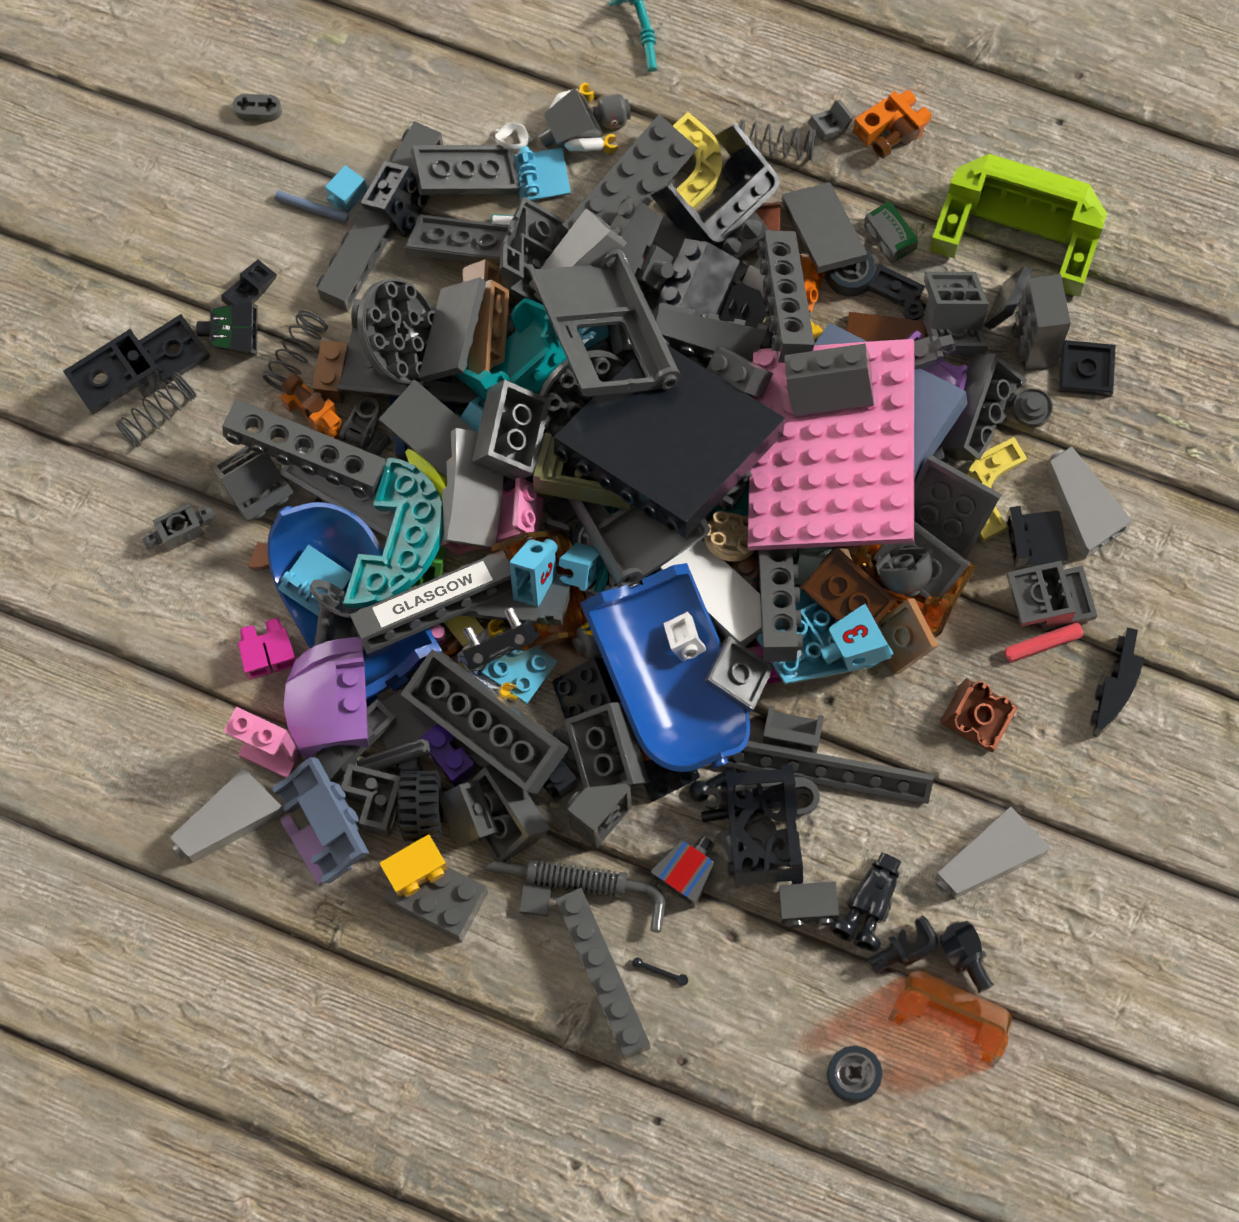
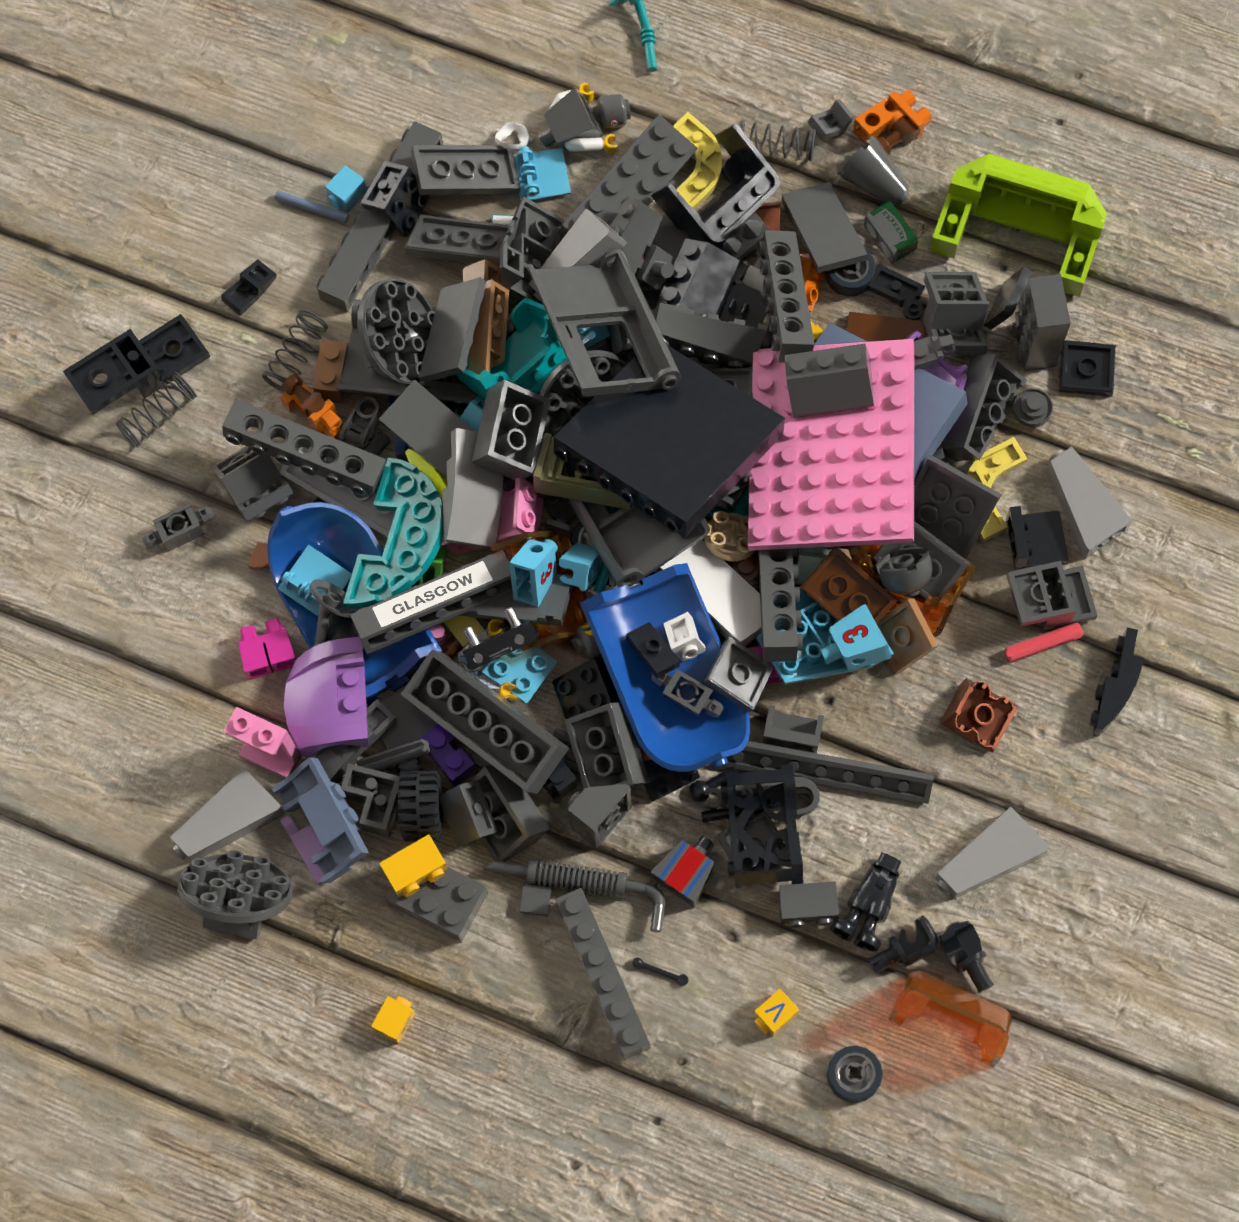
black torso [196,302,258,355] -> none
dark grey beam [233,94,282,121] -> none
dark grey brick [707,346,774,398] -> none
none -> dark grey bracket [178,850,292,940]
none -> yellow brick [371,995,416,1043]
none -> black plate [626,622,680,679]
none -> dark grey piece [651,669,724,718]
none -> yellow brick [754,989,799,1036]
none -> dark grey cone [838,135,910,206]

